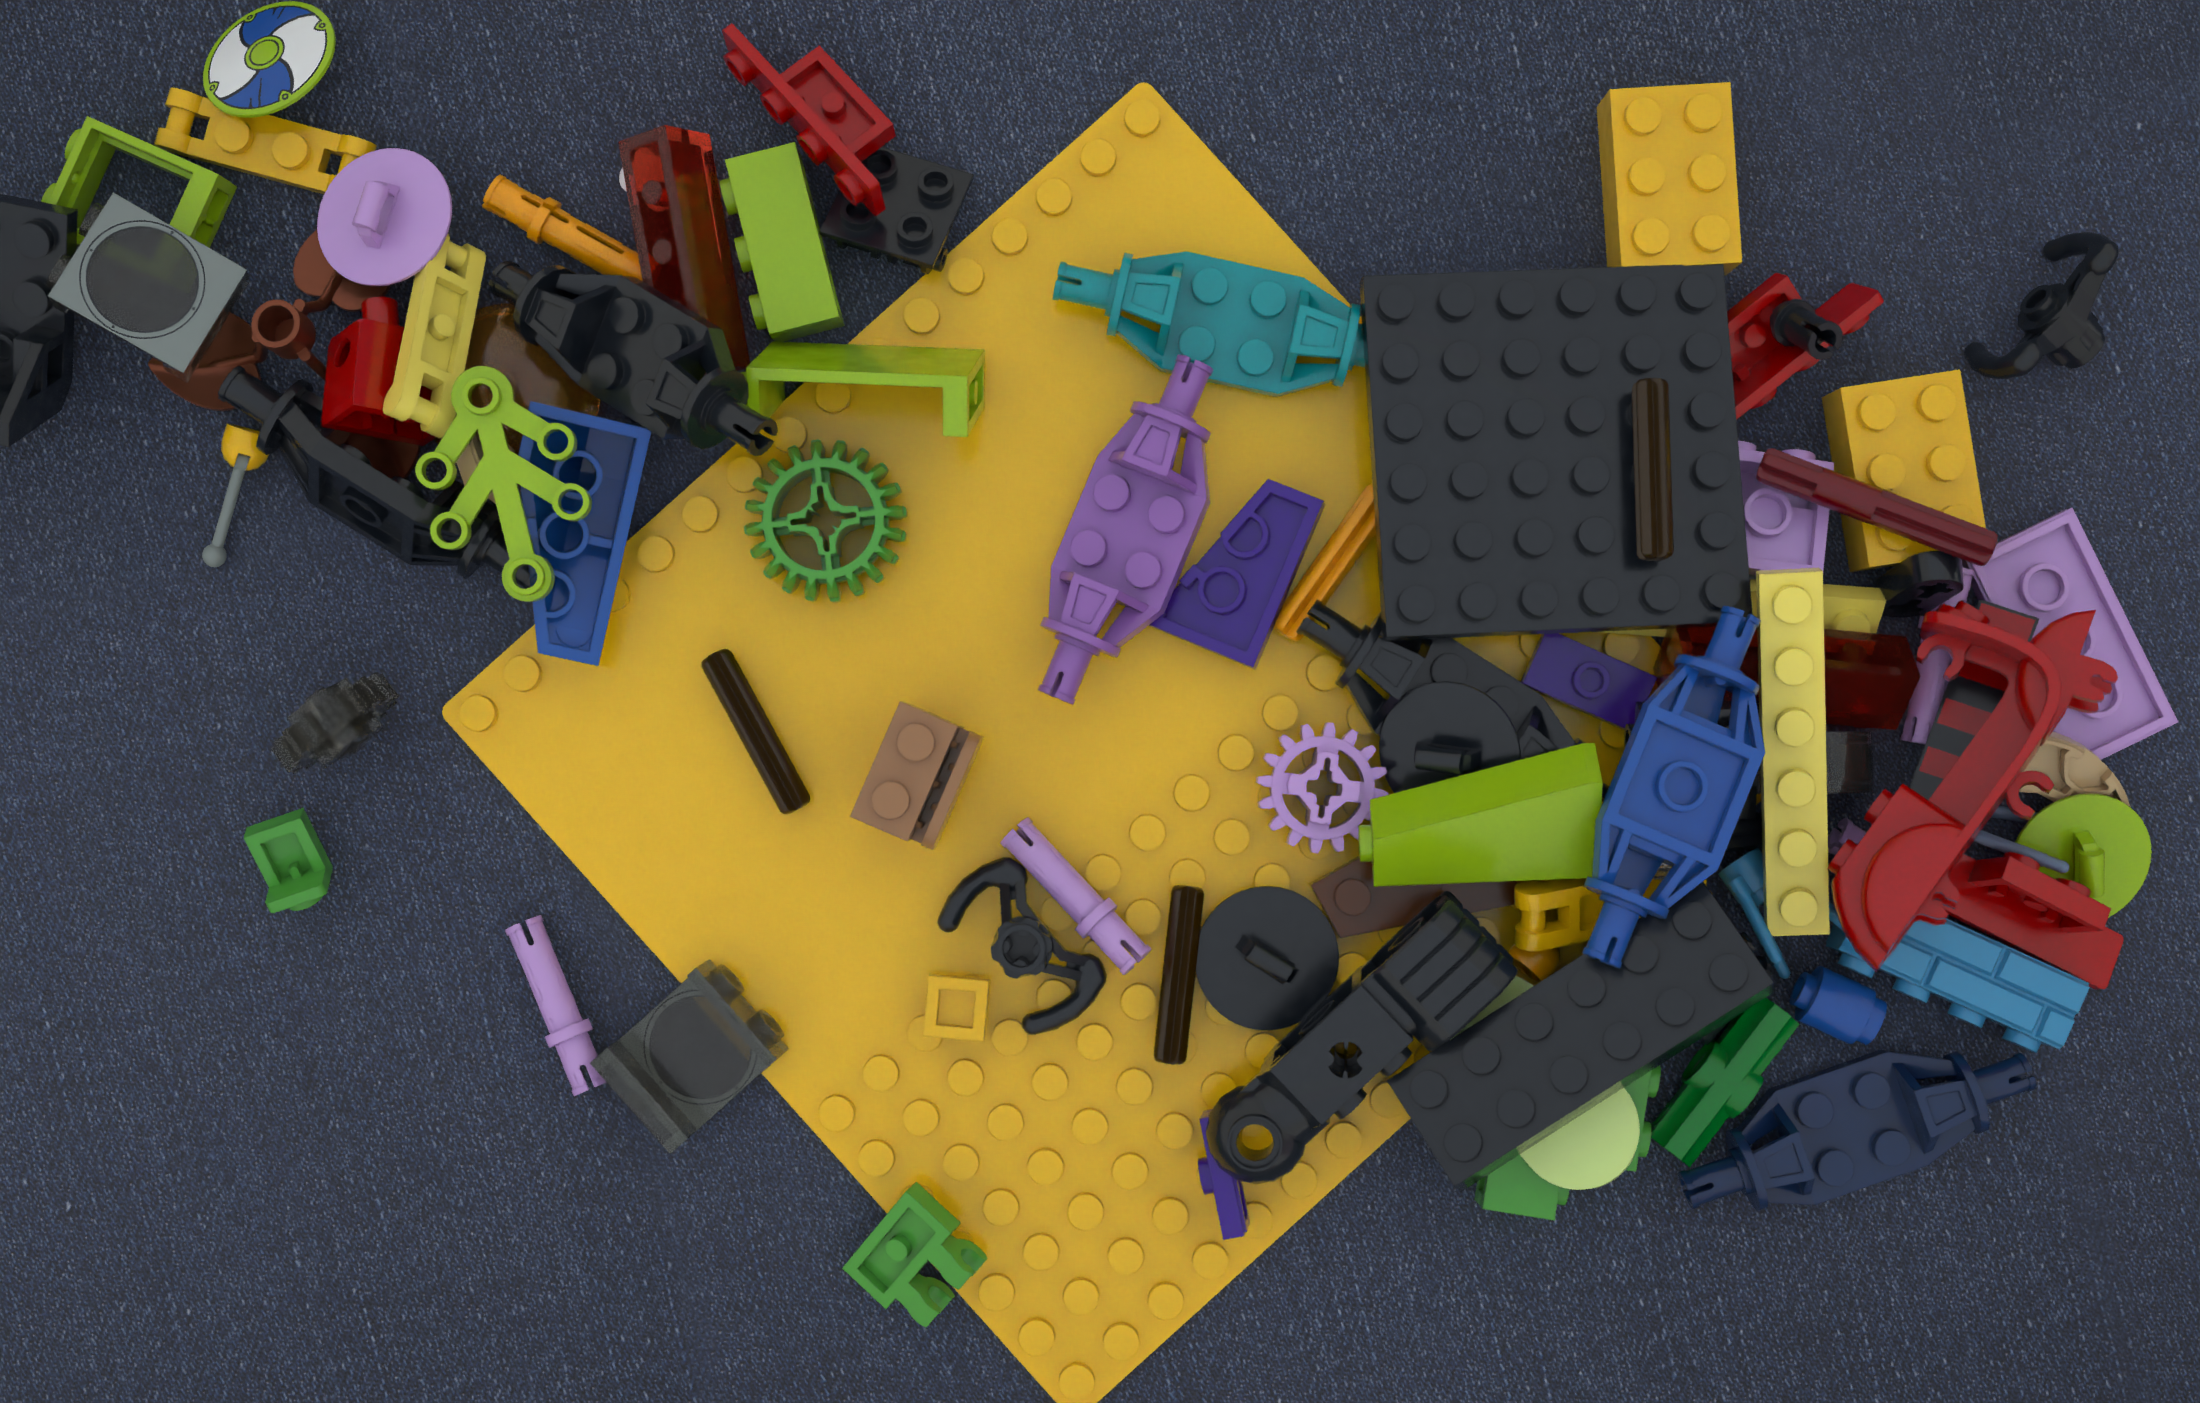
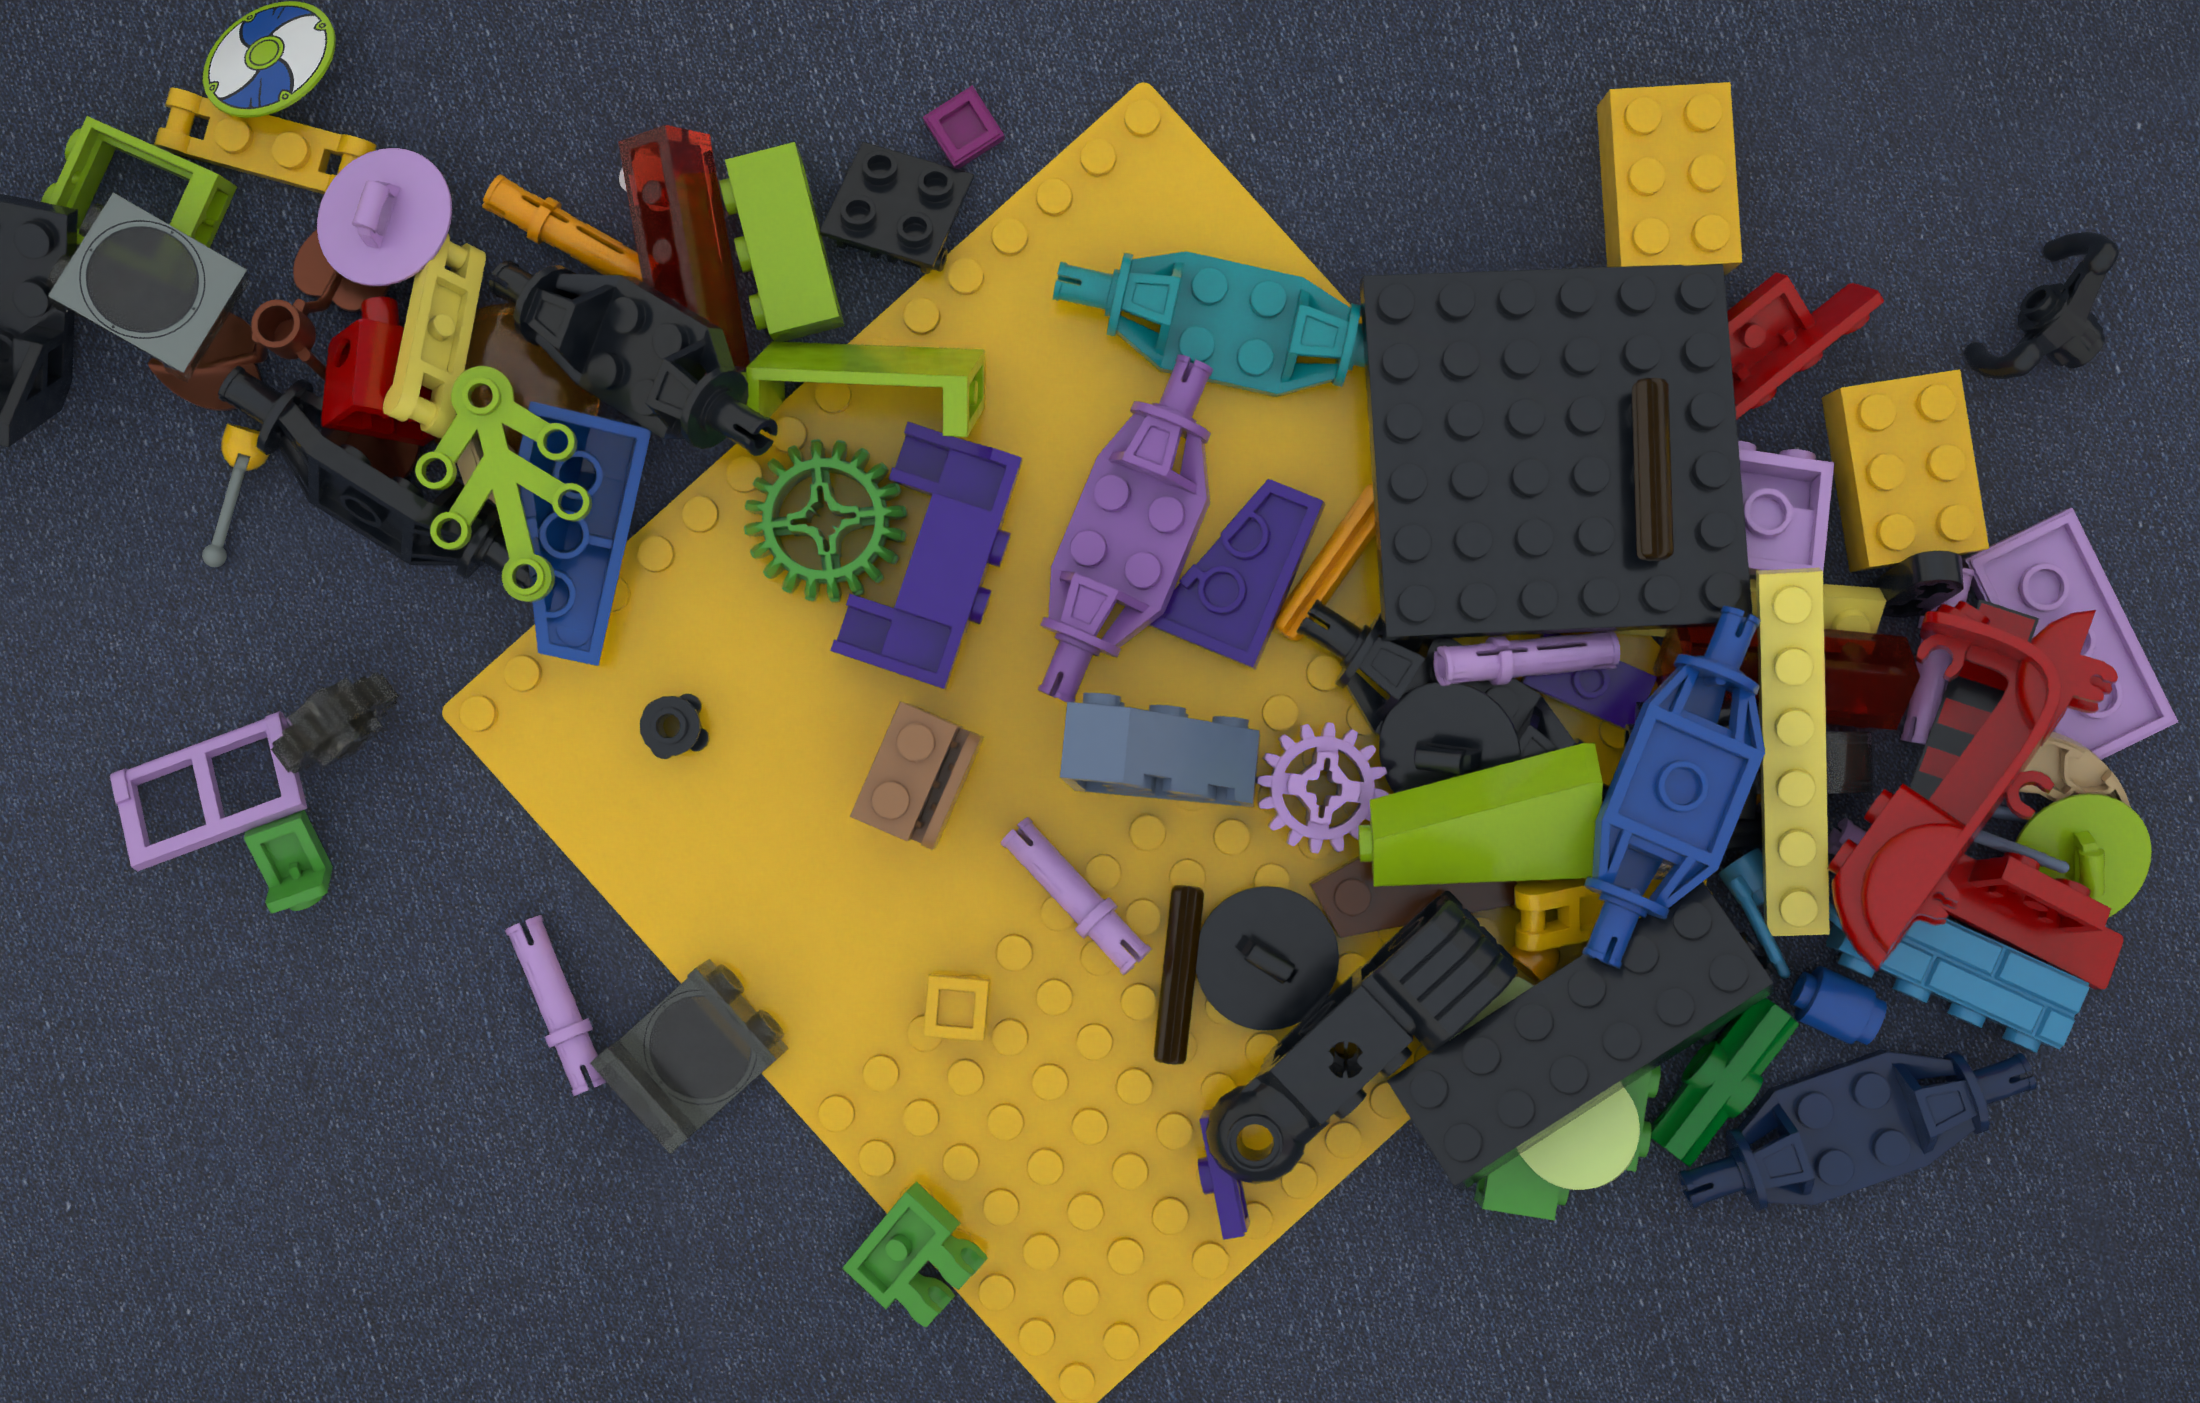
dark brown axle [701,649,810,814] -> none
red bracket [722,23,896,216] -> none
black piece [937,857,1107,1035] -> none
dark red axle [1756,448,1998,566] -> none
black pin [1770,299,1843,360] -> none
none -> lavender window [110,711,307,871]
none -> black brick [640,694,710,759]
none -> dark purple bracket [830,422,1023,690]
none -> magenta tile [922,85,1005,169]
none -> sand blue brick [1060,693,1260,807]
none -> lavender pin [1434,631,1620,686]

